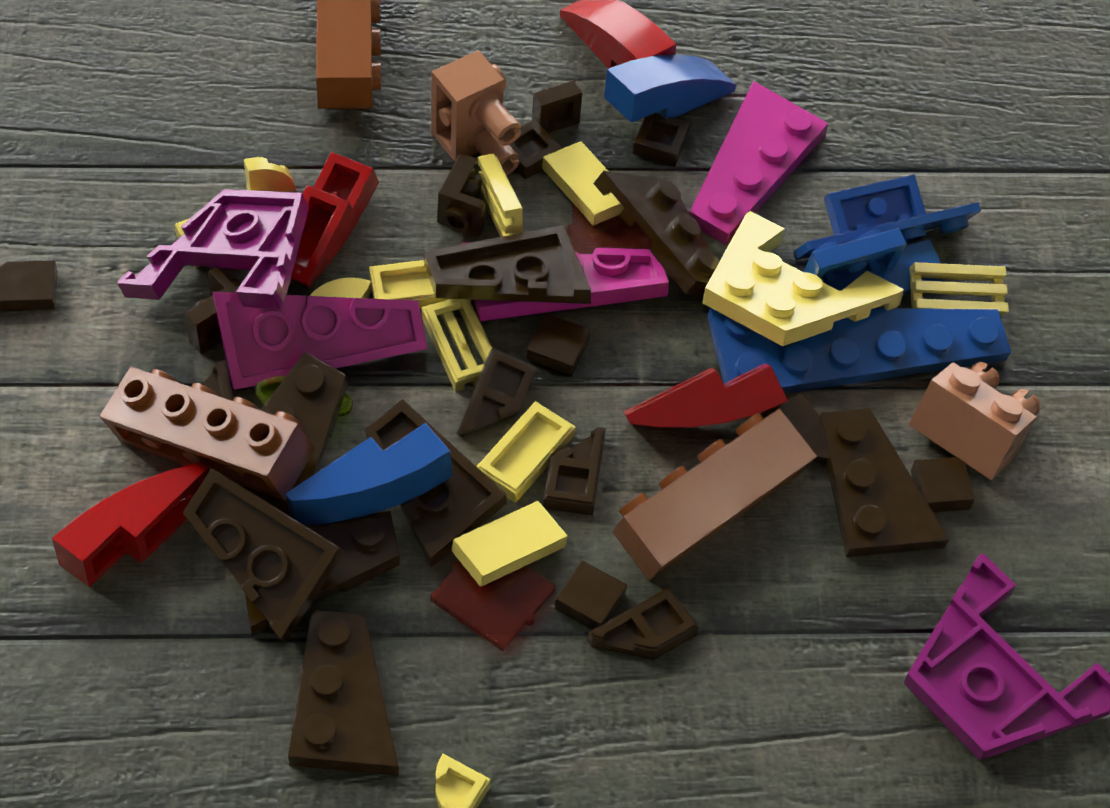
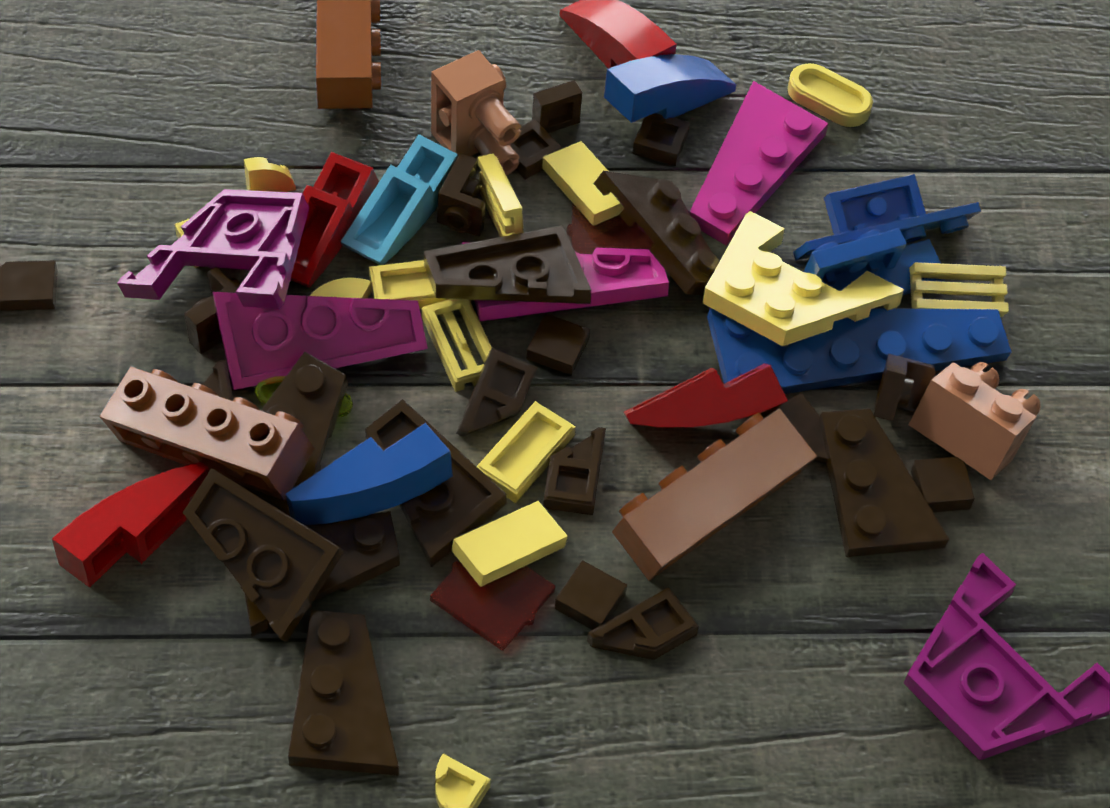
none -> medium azure slope [341,134,458,265]
none -> light yellow tile [788,63,873,127]
none -> dark brown bracket [873,353,935,421]

